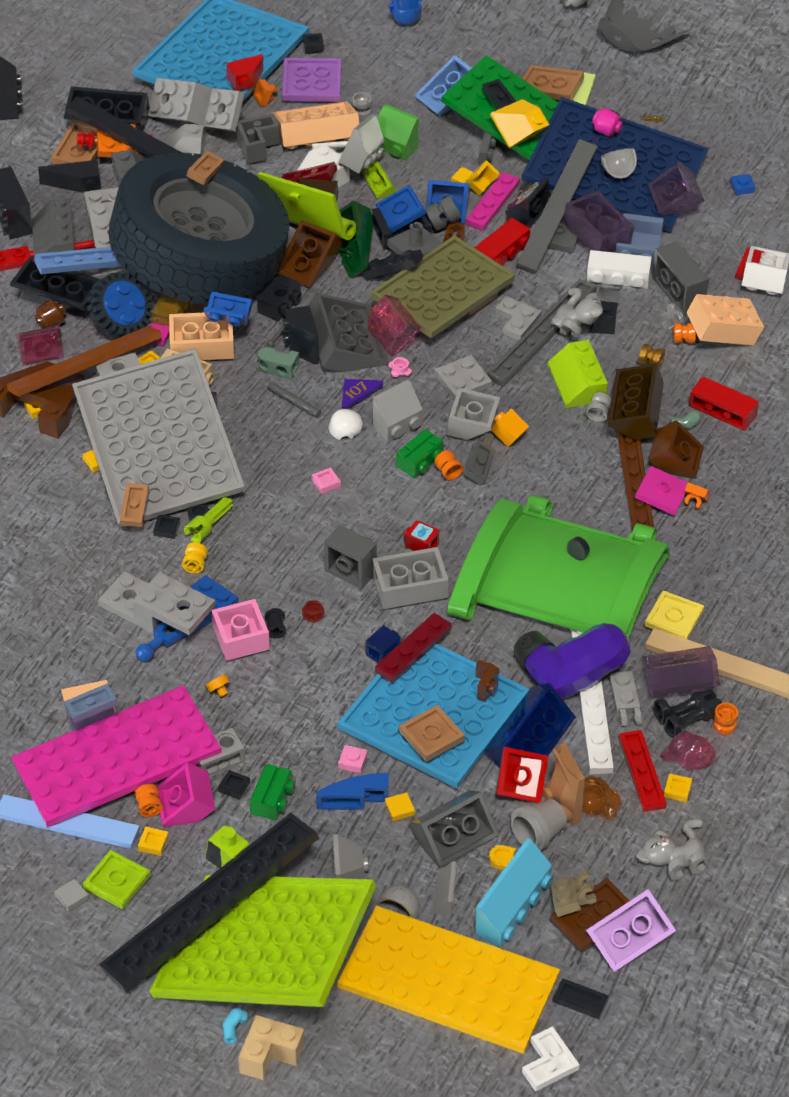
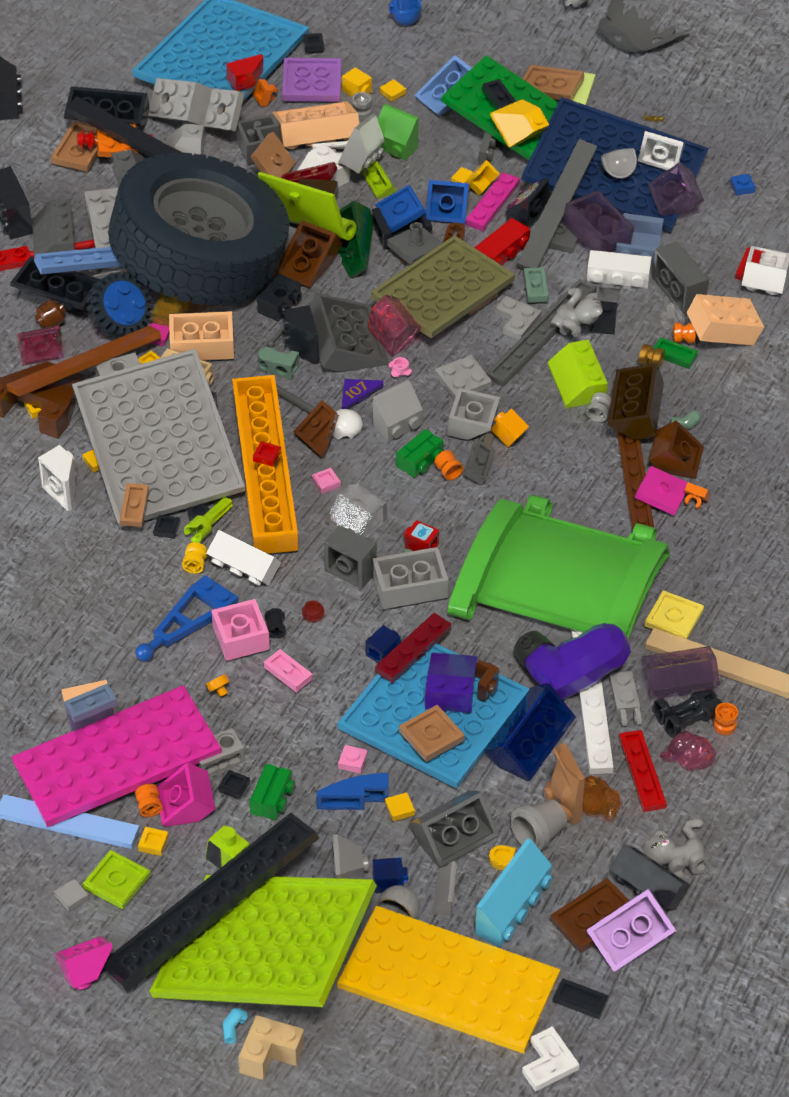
black slope [38,160,101,193] -> none
light grey bracket [98,571,216,635] -> none
medium nougat plate [186,151,224,185] -> none
blue bracket [203,292,253,326] -> none
black plate [363,249,424,279] -> none
dark grey wheel [425,195,462,231] -> none
red slope [496,747,549,803] -> none
dark tan plate [550,870,597,917] -> none
black tile [567,537,590,560] -> none
dark pink head [592,107,623,136] -> none
yellow tile [664,773,692,803] -> none
red brick [689,376,759,431] -> none
none -> white slope [38,445,76,511]
none -> dark pink slope [54,935,112,990]
none -> white brick [206,530,281,586]
none -> light orange brick [232,375,298,554]
none -> medium nougat plate [250,132,296,178]
none -> red tile [253,441,281,467]
none -> bright pink plate [264,649,313,692]
none -> reddish brown wing [293,400,339,458]
none -> clear slope [325,481,387,538]
none -> yellow brick [342,67,372,98]
none -> clear blue brick [372,857,408,893]
none -> yellow tile [379,79,406,102]
none -> dark purple slope [425,652,477,713]
none -> sand green plate [524,267,549,303]
none -> black brick [610,844,690,911]
none -> white slope [638,131,685,173]
none -> green tile [653,337,698,369]

